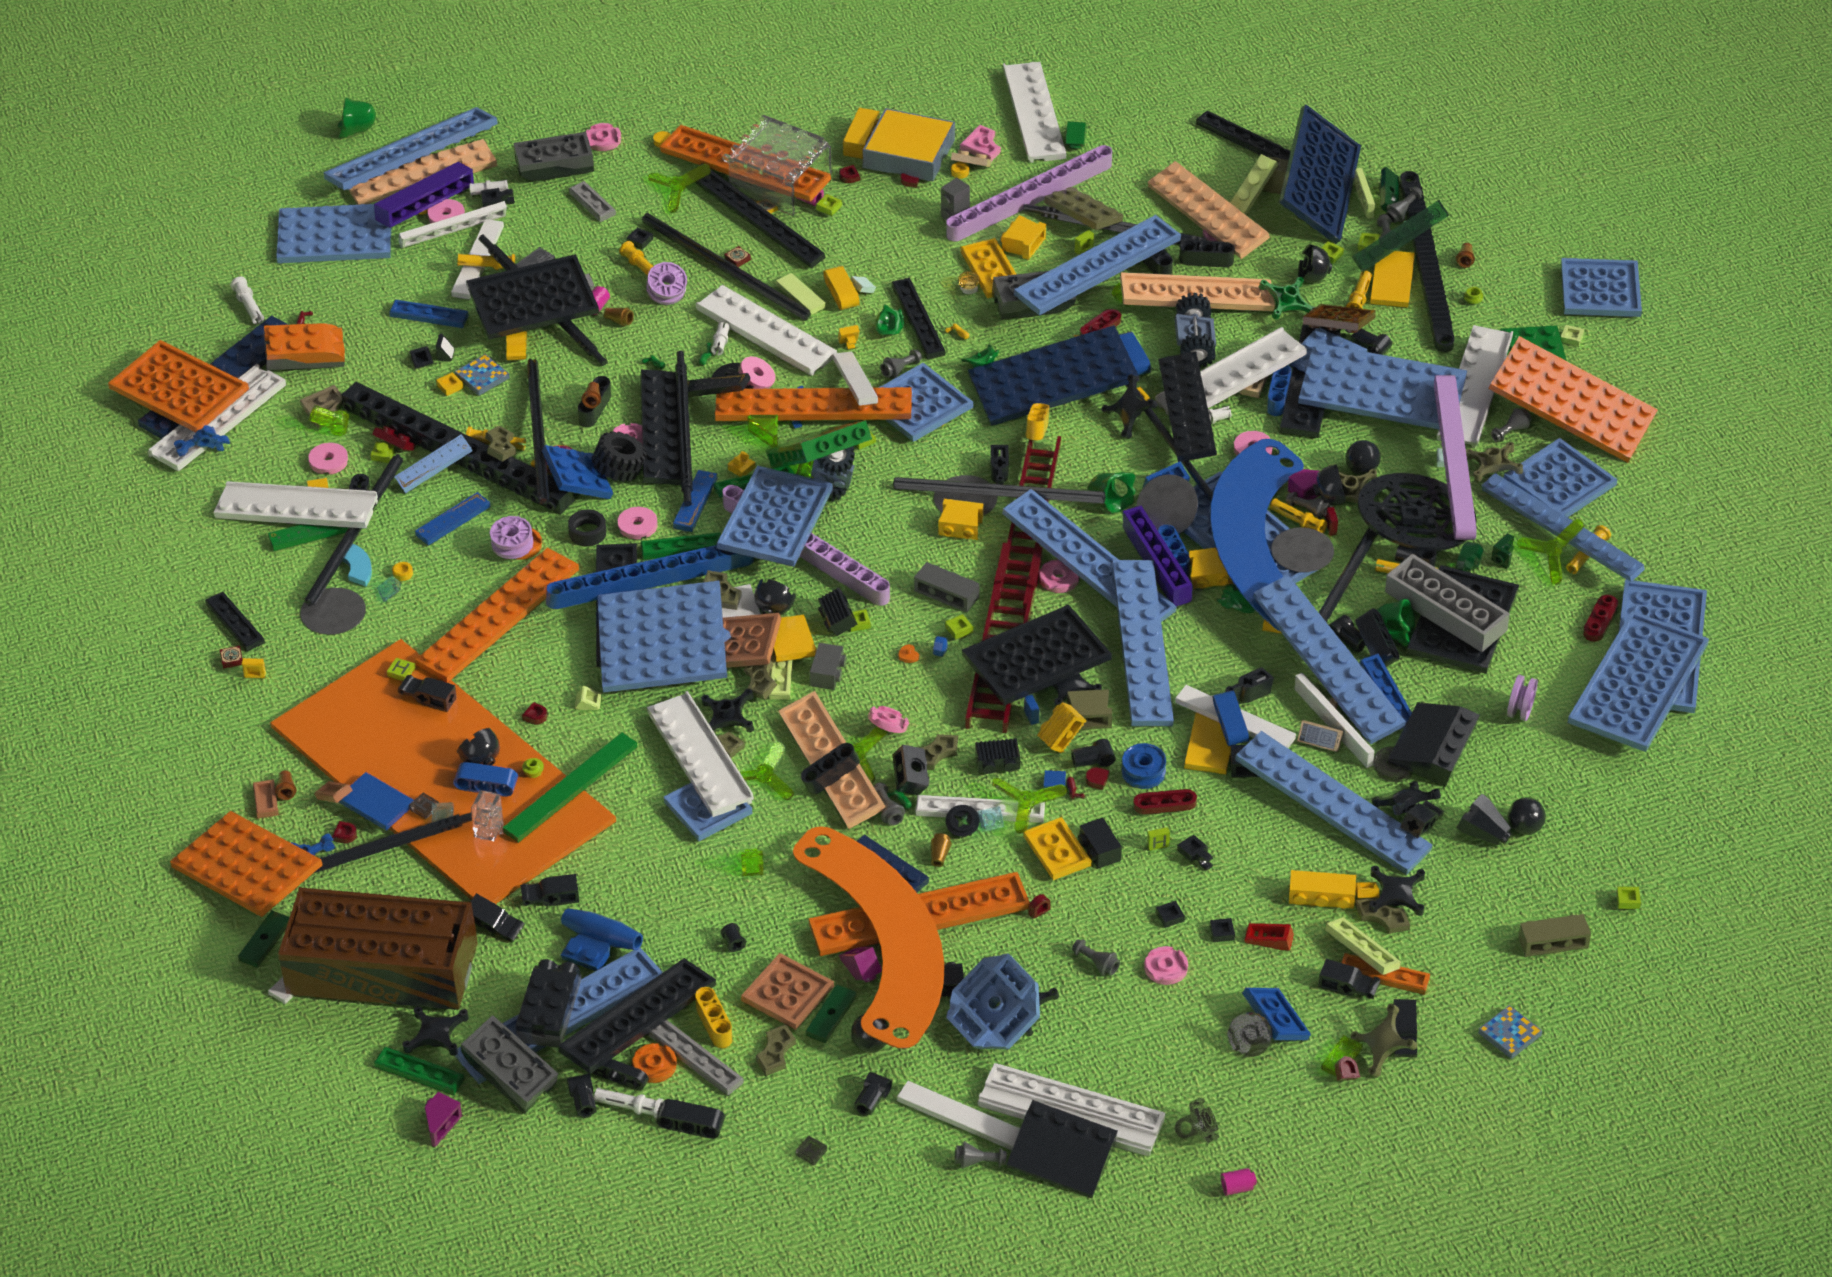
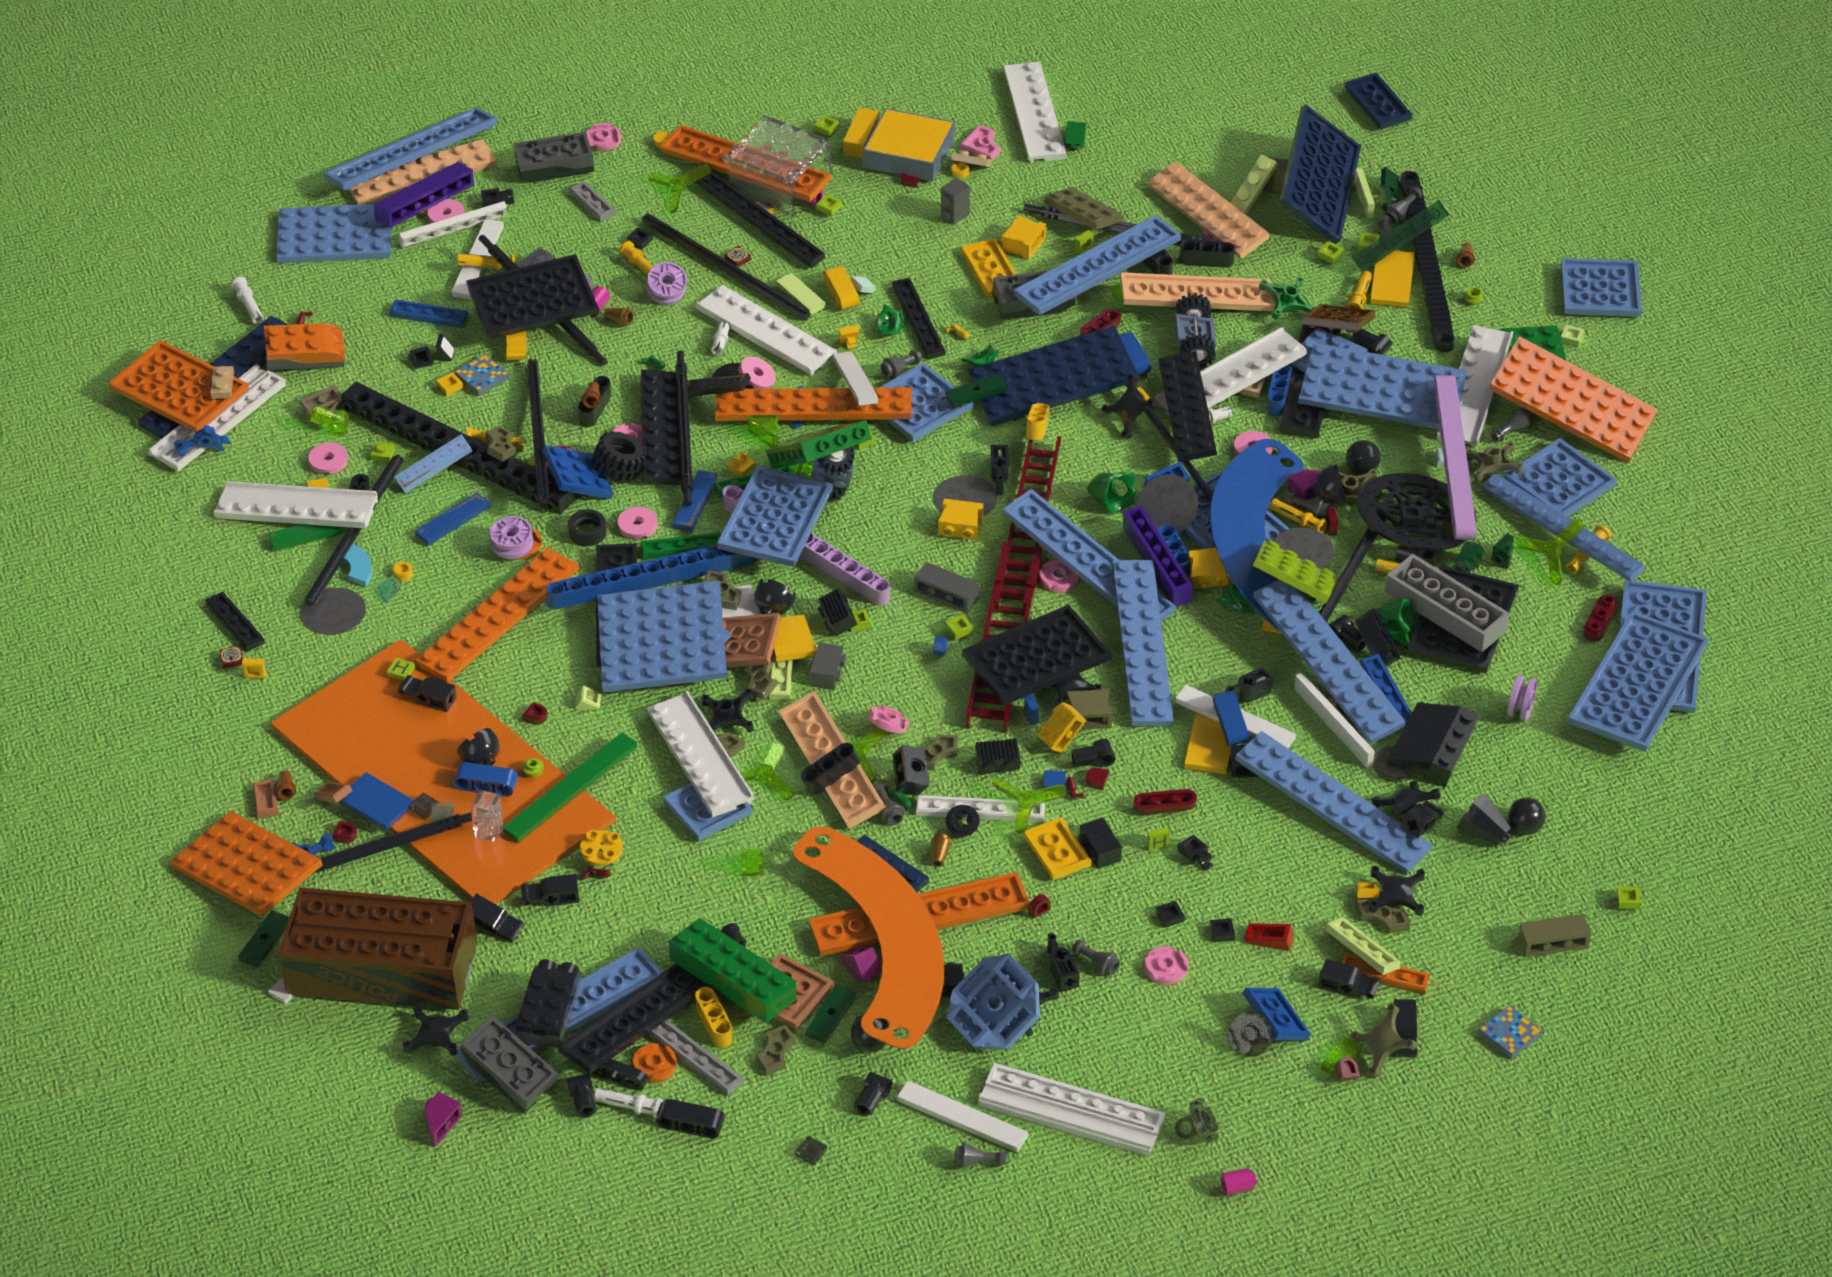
green piece [338,97,376,138] -> none
dark red plate [372,426,416,451] -> none
green tile [374,1047,465,1095] -> none
white pin [470,180,508,196] -> none
blue plate [561,908,643,971] -> none
green piece [698,342,713,366] -> none
dark red tile [839,165,860,183] -> none
black axle [893,477,1106,504] -> none
orange piece [898,644,919,663] -> none
lavender beam [946,145,1112,242] -> none
clear yellow piece [958,271,979,294] -> none
clear light blue plate [978,806,1004,832] -> none
black slope [1006,1100,1118,1198] -> none
blue wheel [1122,743,1166,789] -> none
black tile [1196,110,1291,160] -> none
yellow brick [1289,870,1356,909] -> none
tile [1297,720,1343,752] -> none
black cylinder [1298,244,1332,283] -> none
none -> tan plate [211,366,234,399]
none -> yellow plate [580,830,623,866]
none -> dark red piece [581,867,611,880]
none -> green brick [669,918,796,1023]
none -> lime plate [814,115,840,137]
none -> dark green tile [945,374,1007,408]
none -> black piece [1047,933,1080,992]
none -> lime plate [1253,540,1336,603]
none -> dark blue plate [1344,72,1412,130]

